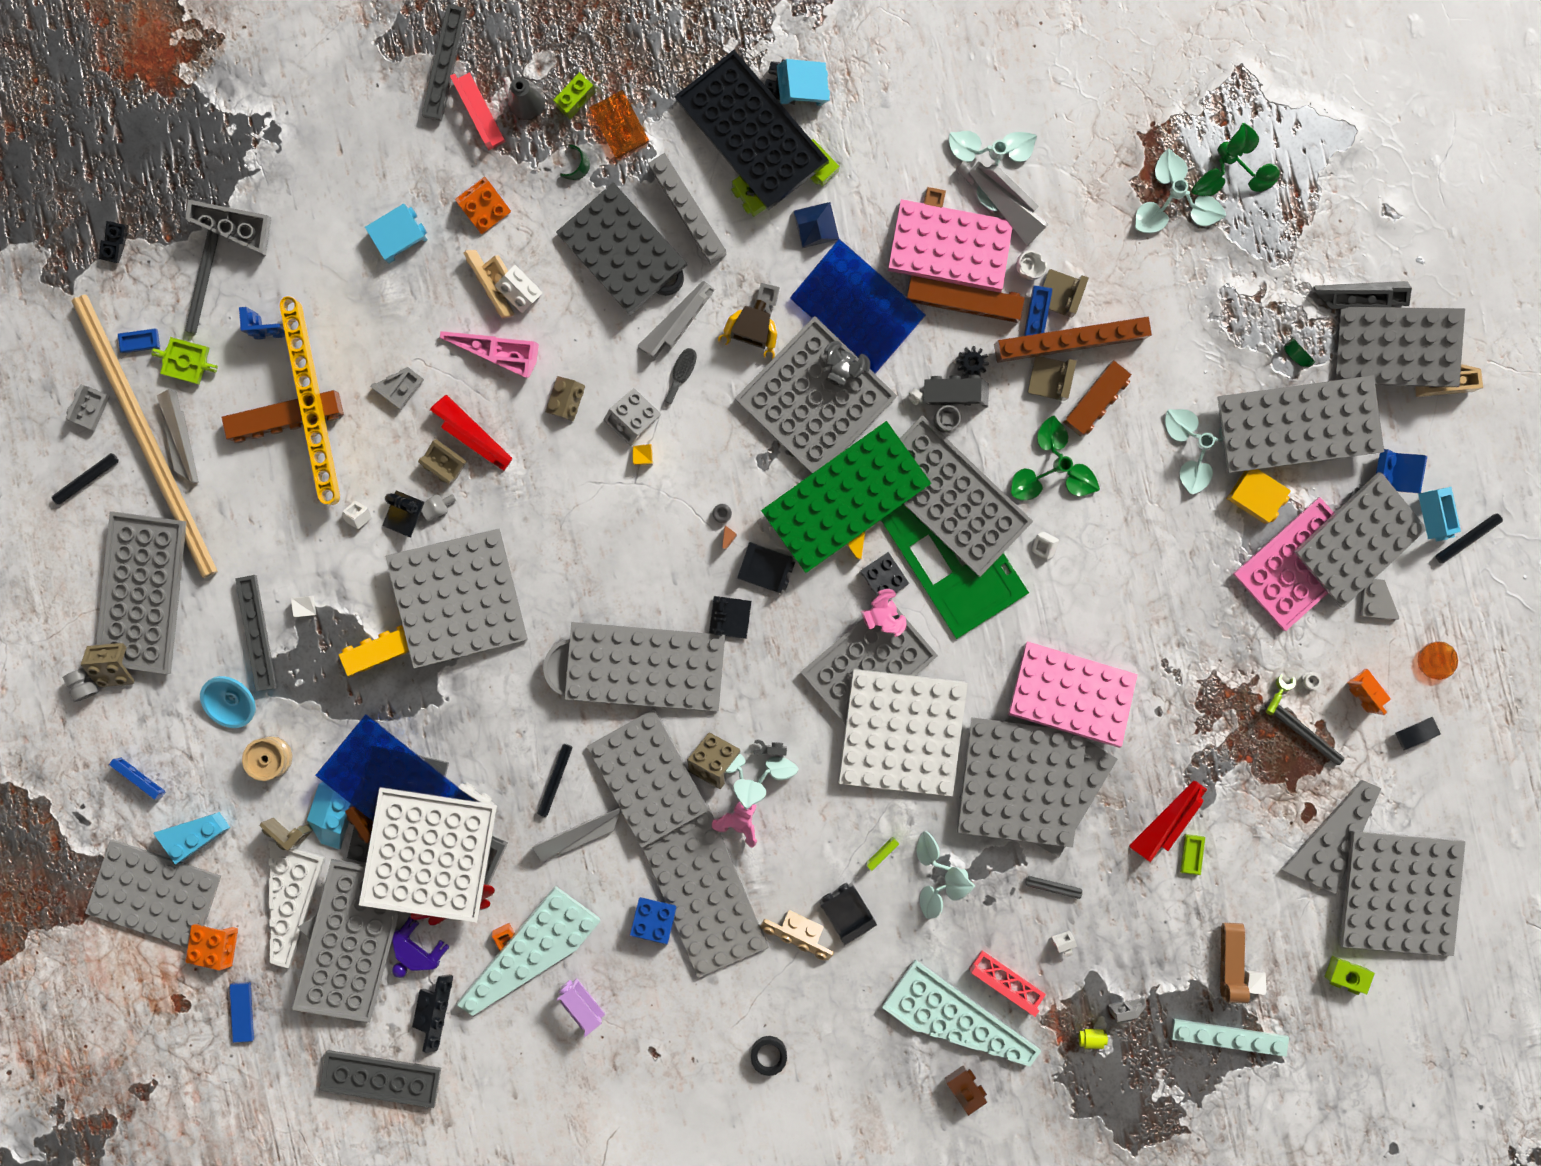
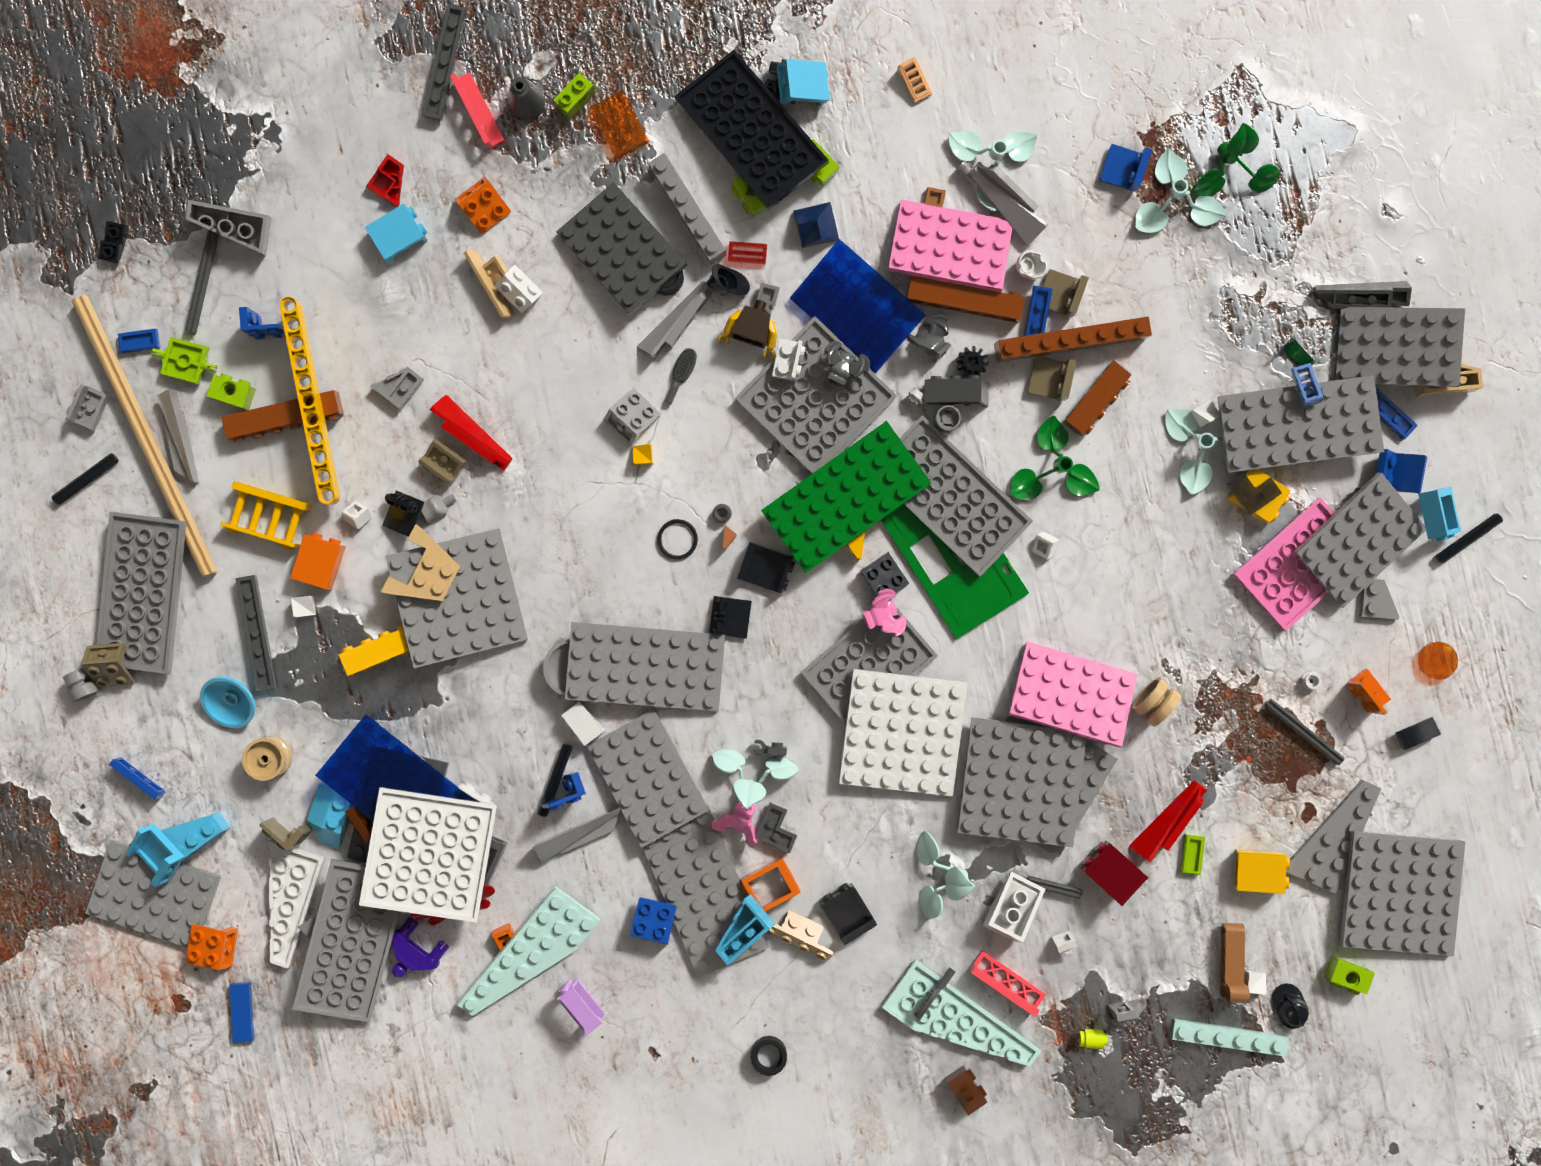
dark grey plate [320,1050,441,1108] -> none
black bracket [412,974,453,1053] -> none
bright pink wedge [440,331,539,378] -> none
dark tan bracket [545,376,585,421] -> none
dark green helmet [560,144,590,180] -> none
dark tan bracket [687,733,740,789] -> none
lime tile [866,837,899,871] -> none
lime piece [1266,675,1296,715] -> none
none -> medium azure panel [126,824,184,888]
none -> lime brick [206,373,256,410]
none -> yellow fence [220,481,313,550]
none -> orange brick [290,532,346,590]
none -> red slope [366,154,404,207]
none -> tan wing [381,524,460,601]
none -> blue bracket [541,772,586,810]
none -> white brick [561,701,605,746]
none -> black tyre [657,519,698,559]
none -> black piece [707,264,750,296]
none -> medium azure wedge [715,894,776,966]
none -> clear red tile [728,241,767,264]
none -> orange window [740,856,801,912]
none -> dark grey plate [755,802,797,853]
none -> white bracket [772,338,805,381]
none -> light nougat slope [897,57,932,103]
none -> dark grey animal [907,314,951,363]
none -> dark grey piece [914,967,955,1021]
none -> white slope [982,872,1045,943]
none -> dark red slope [1080,841,1148,906]
none -> blue bracket [1100,144,1152,192]
none -> tan wheel [1132,677,1181,727]
none -> white slope [1191,400,1220,427]
none -> clear smoke plate [1226,473,1282,516]
none -> yellow brick [1235,849,1290,894]
none -> black piece [1272,983,1309,1029]
none -> medium blue slope [1291,363,1324,408]
none -> blue tile [1376,387,1418,440]

